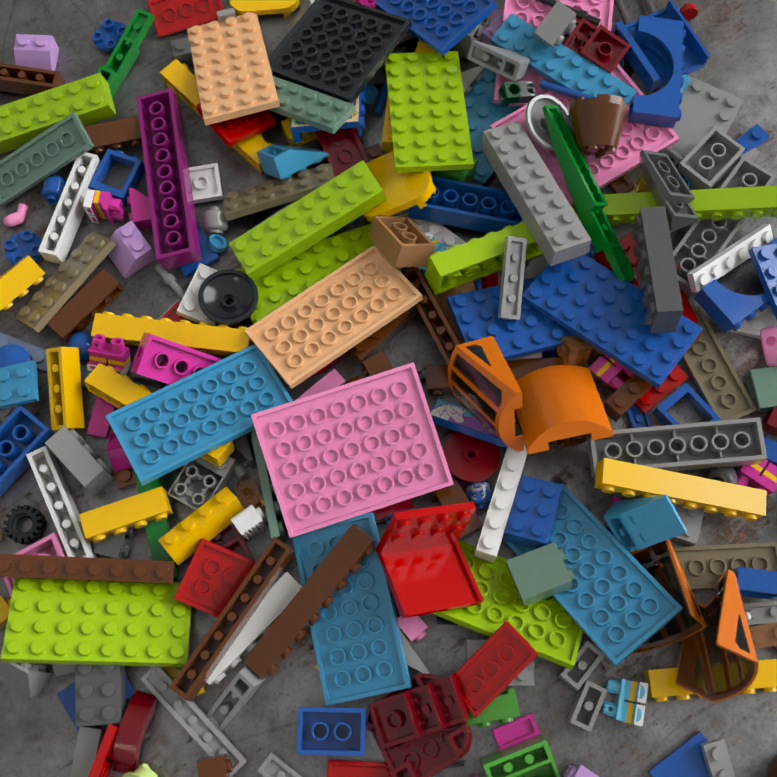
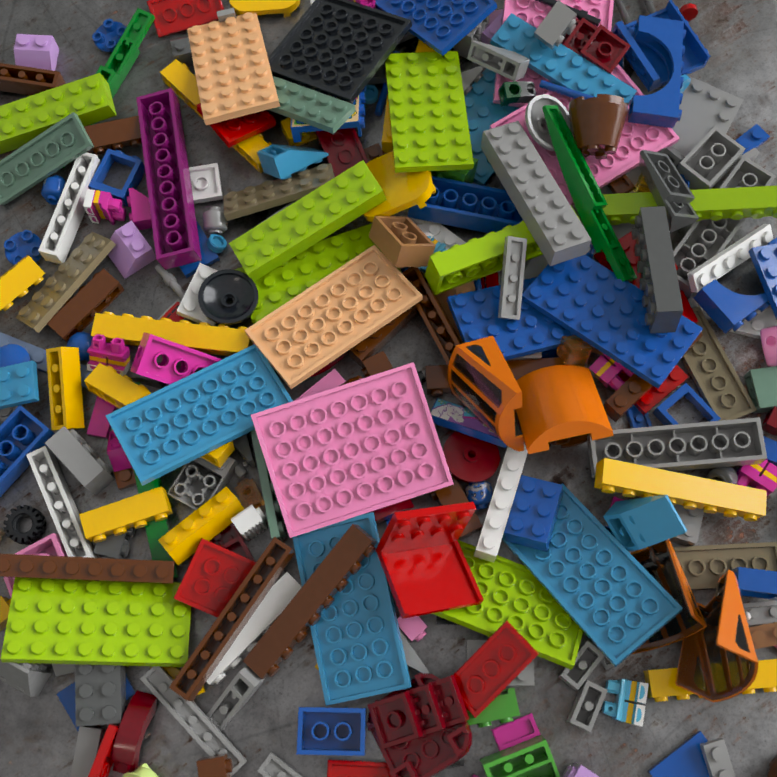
bright pink arm [3,203,28,227] -> none
sand green brick [506,542,575,606] -> none

